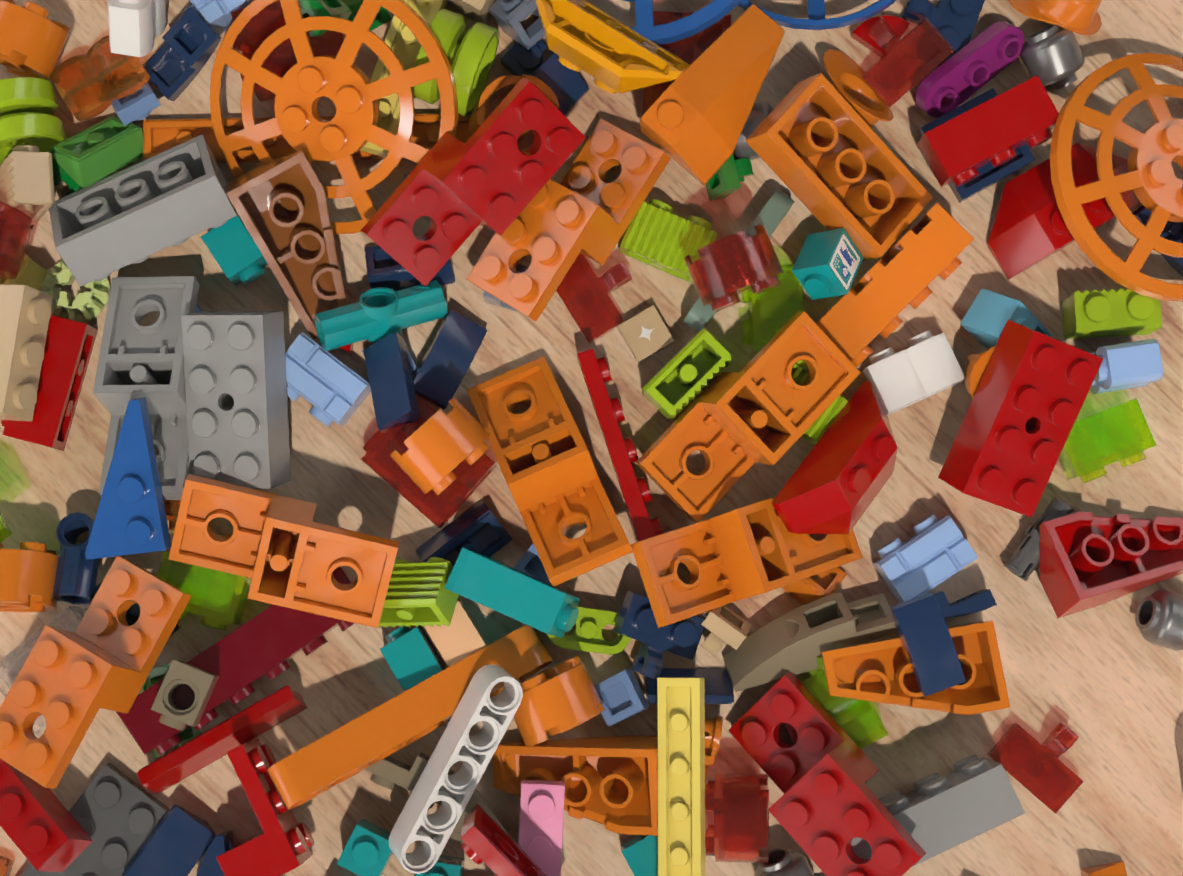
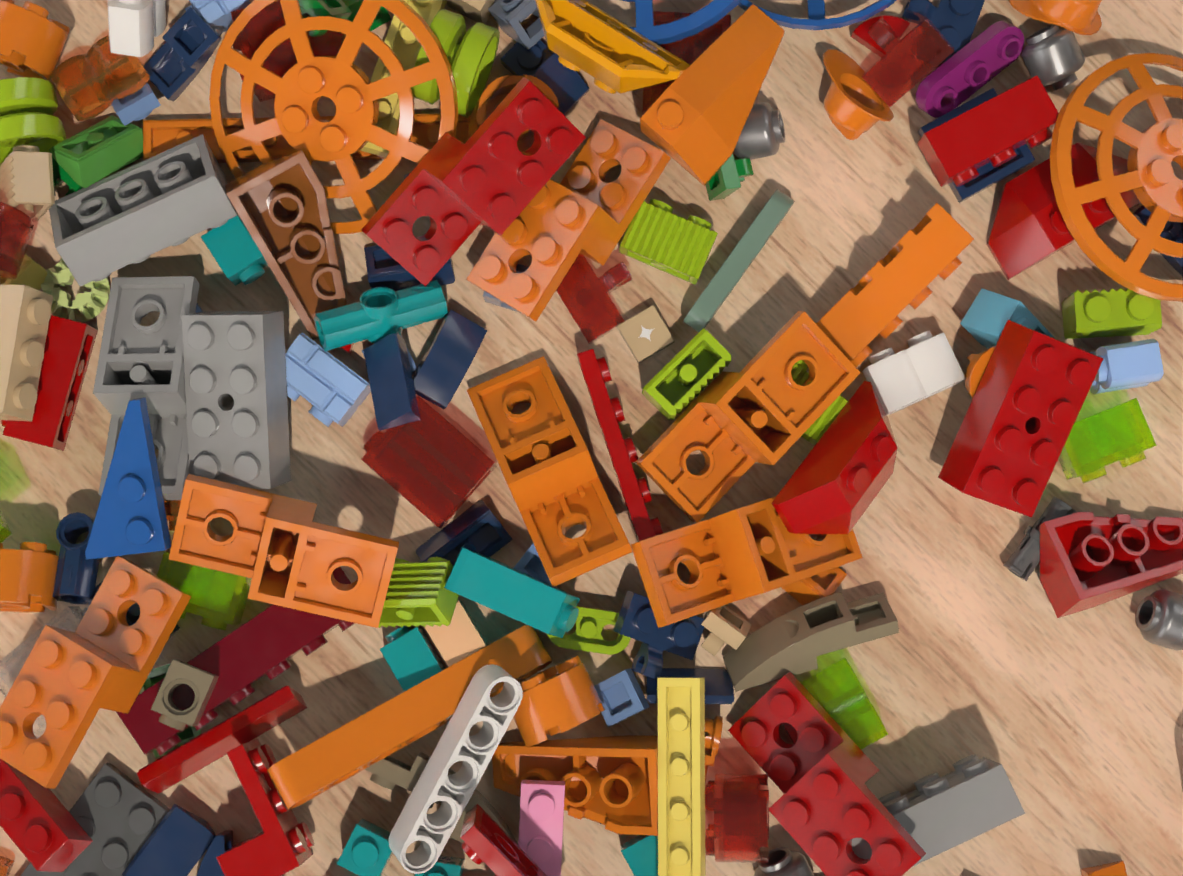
orange brick [390,396,490,495] -> none
clear red brick [684,224,784,312] -> none
clear neon green brick [740,264,803,356] -> none
orange brick [745,73,933,261] -> none
teal brick [792,228,863,300] -> none
orange wedge [821,621,1010,715] -> none
light blue brick [873,514,978,604] -> none
dark blue slope [891,592,966,697] -> none
dark blue slope [933,589,997,618] -> none
clear red plate [987,722,1084,814] -> none

